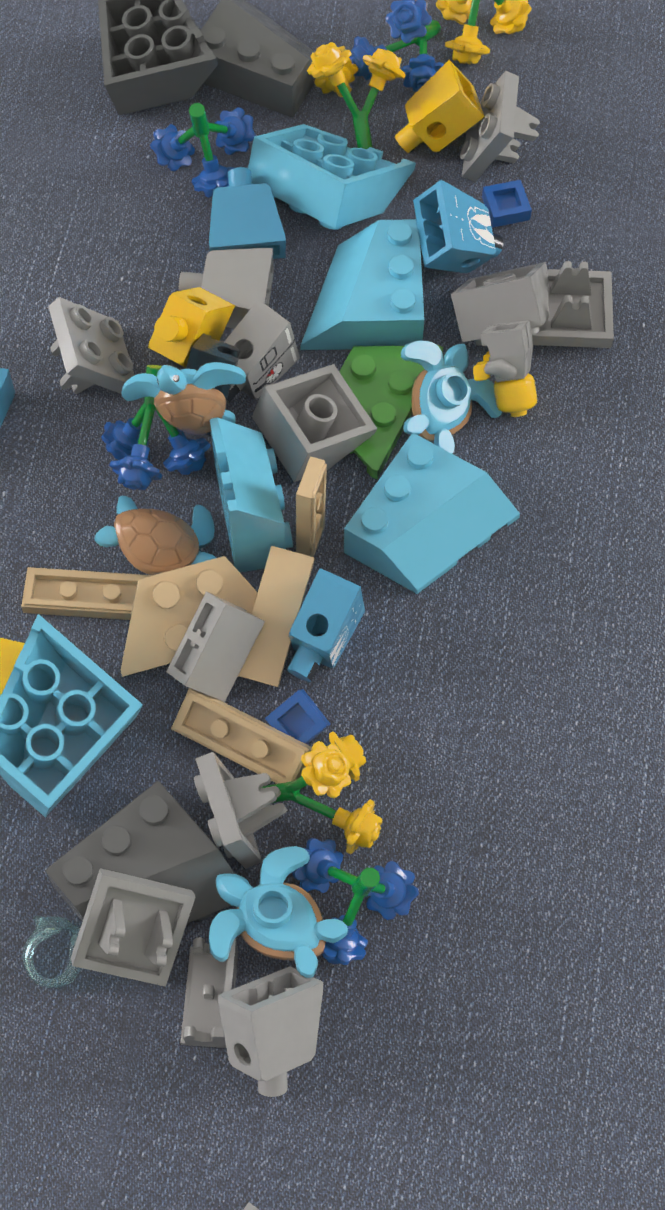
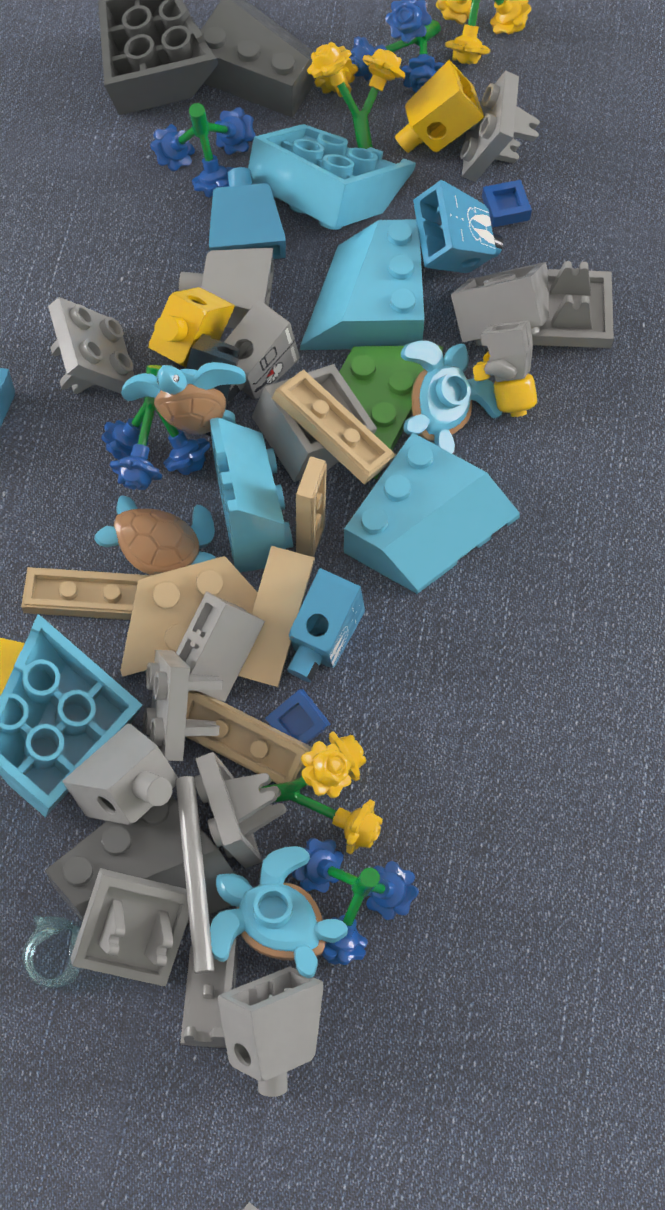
none -> light grey torso [62,723,178,825]
none -> light grey plate [143,650,223,761]
none -> light grey bar [176,776,214,974]
none -> tan tile [272,369,396,485]

